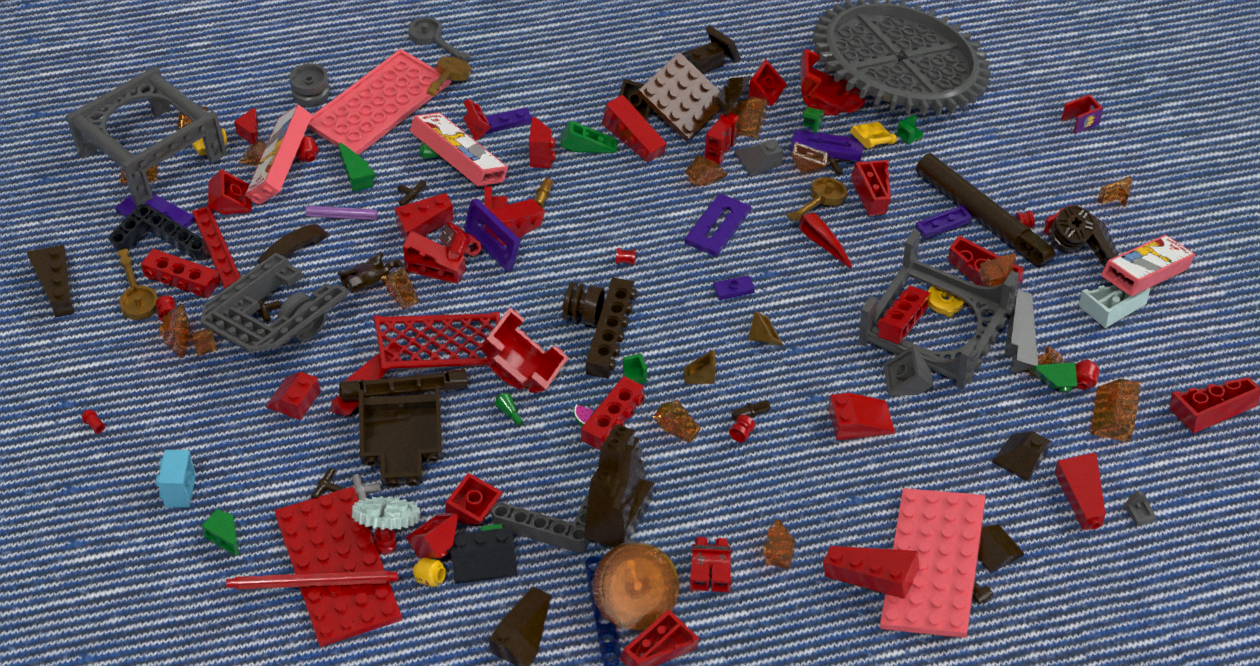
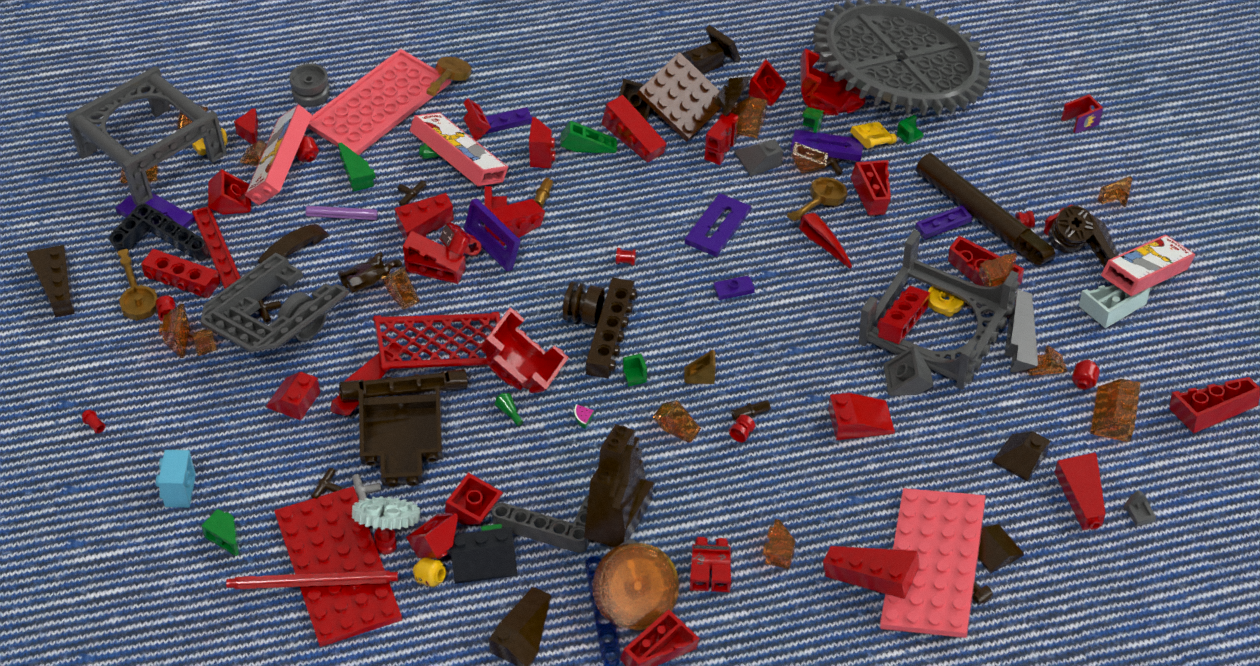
dark grey piece [408,17,470,61] -> none
red brick [581,376,645,450] -> none
clear orange slope [685,155,728,186] -> none
pearl gold slope [748,311,783,346] -> none
green slope [1031,362,1077,392] -> none

